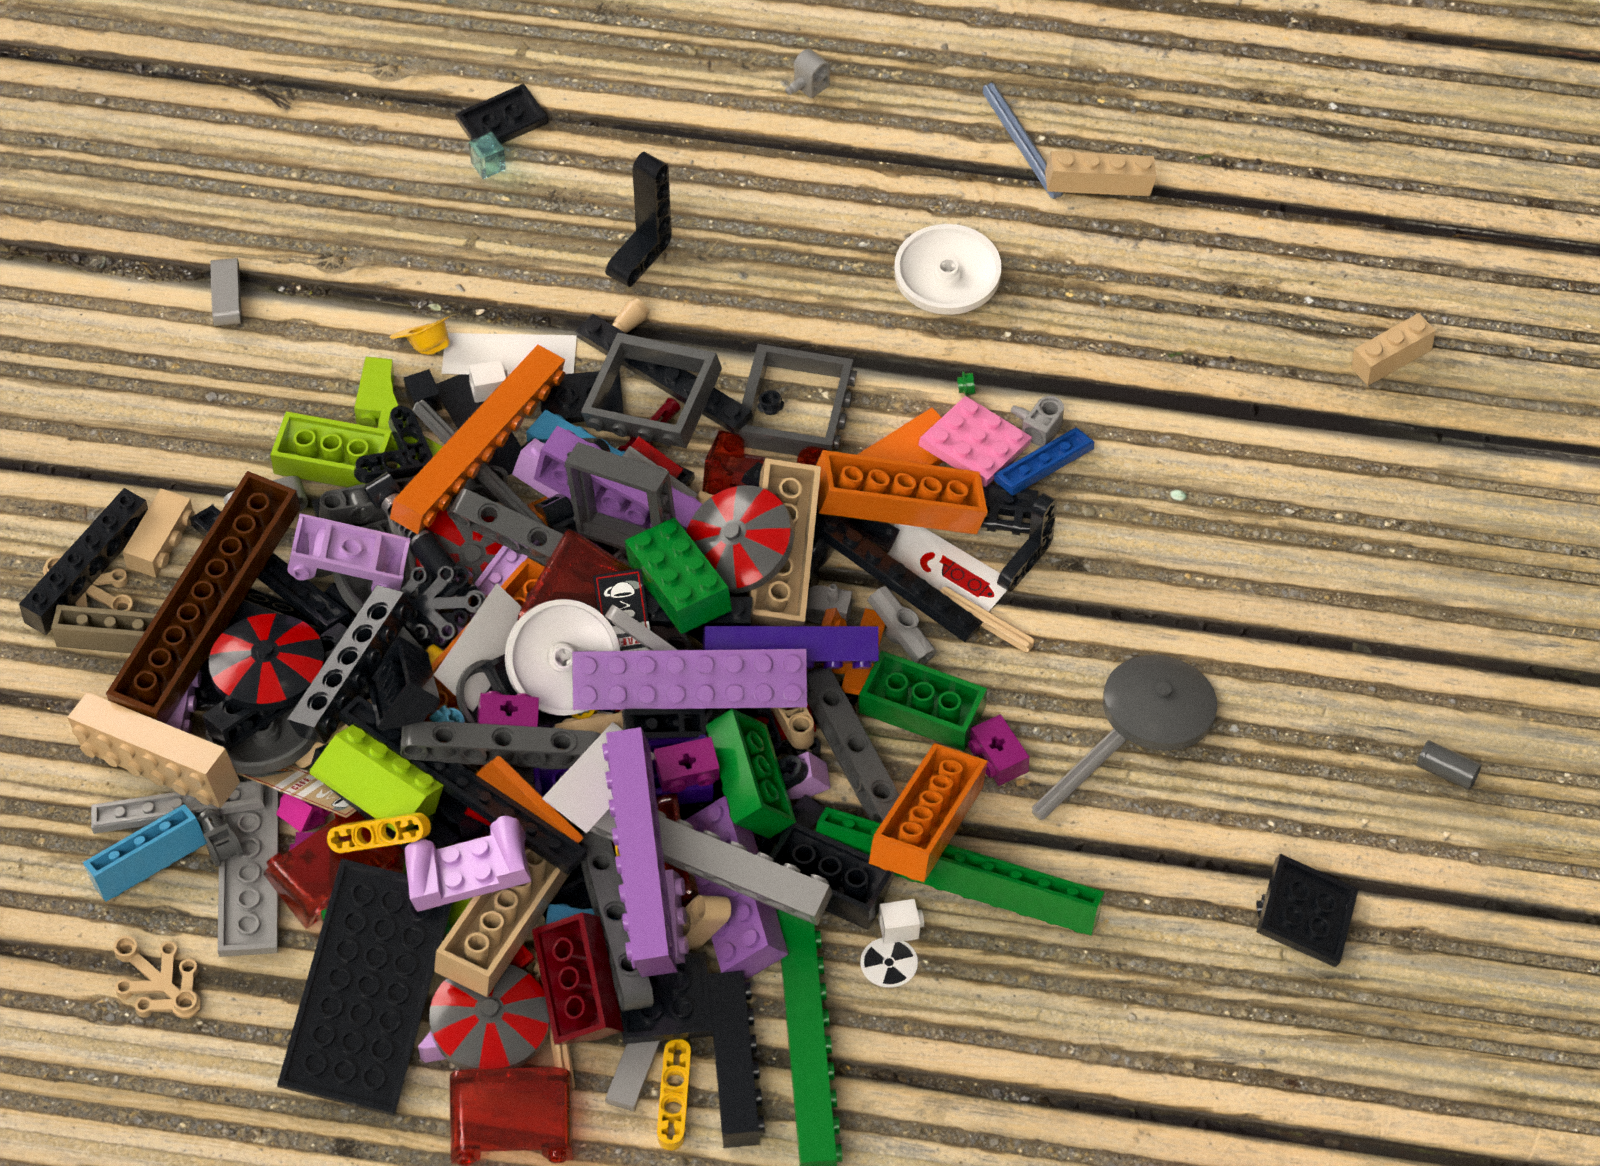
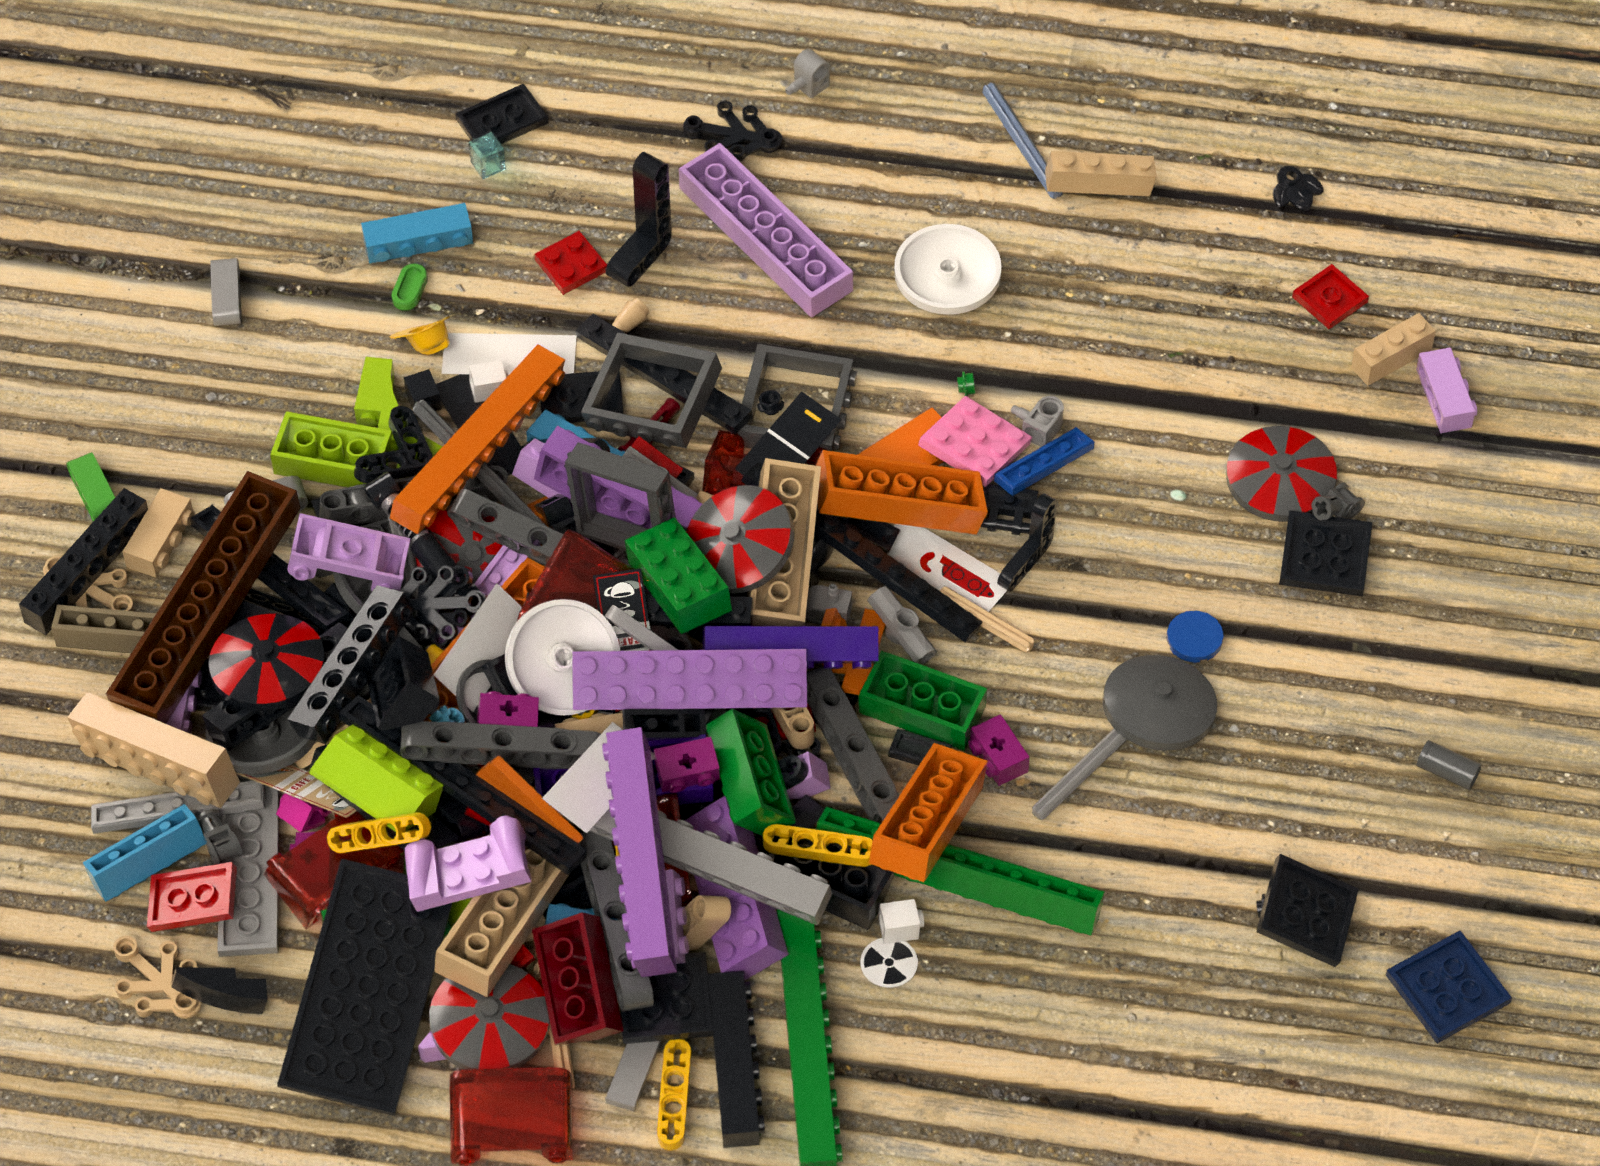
none -> bright green beam [66,452,115,521]
none -> plate [147,862,237,932]
none -> black slope [171,967,268,1014]
none -> dark azure brick [361,203,473,264]
none -> bright green tile [392,264,427,311]
none -> red plate [534,231,607,295]
none -> lavender brick [679,143,853,318]
none -> black plant [683,101,782,162]
none -> black sticker [735,391,842,475]
none -> yellow beam [763,824,873,867]
none -> black tile [888,729,952,766]
none -> blue tile [1166,610,1224,663]
none -> dish [1226,426,1337,522]
none -> black plate [1273,166,1324,212]
none -> black plate [1279,510,1372,597]
none -> red plate [1292,264,1369,330]
none -> dark grey connector [1311,482,1365,520]
none -> dark blue plate [1386,930,1512,1043]
none -> lavender brick [1416,347,1477,433]

